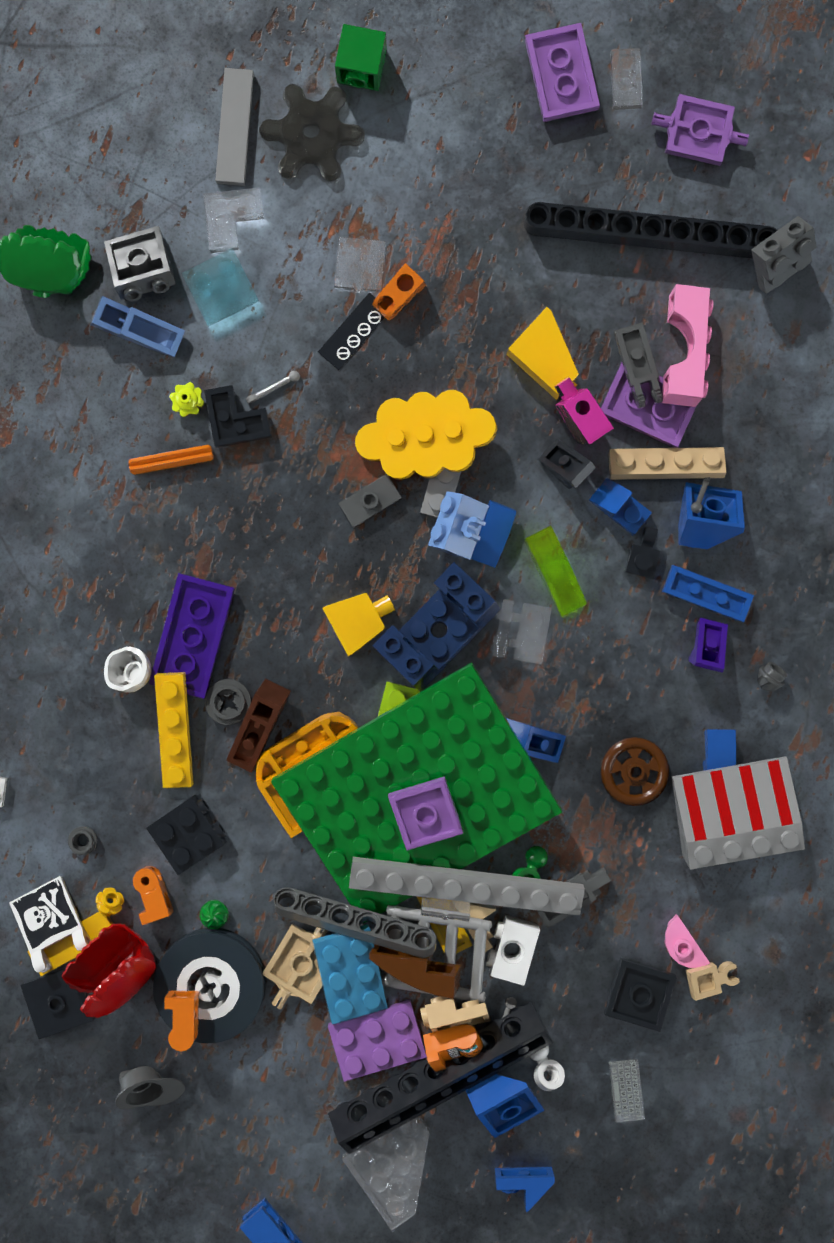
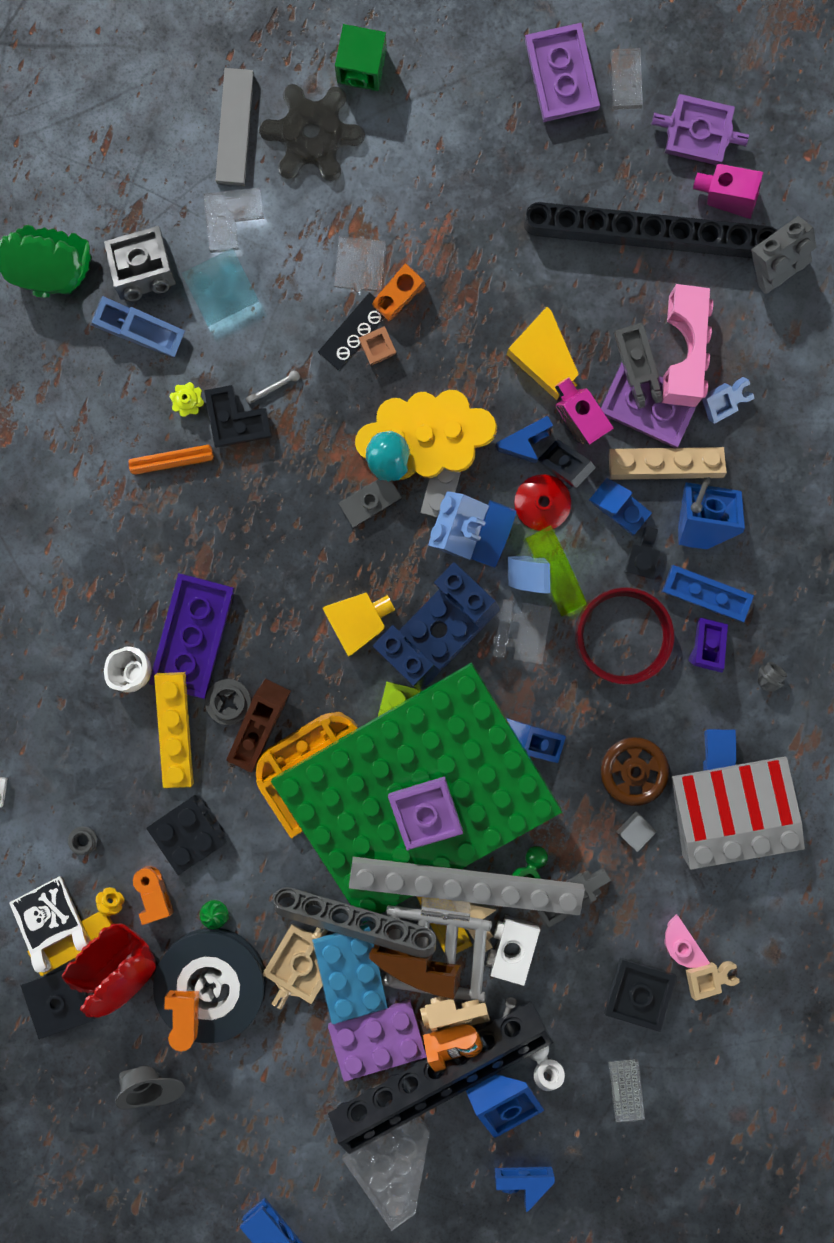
none -> nougat plate [359,326,396,366]
none -> teal hair [366,431,410,482]
none -> blue slope [495,416,553,463]
none -> medium blue slope [507,556,550,593]
none -> red dish [514,474,571,531]
none -> dark red piece [575,588,674,684]
none -> slope [616,811,657,852]
none -> dark pink torso [693,164,763,219]
none -> medium blue plate [702,377,755,424]

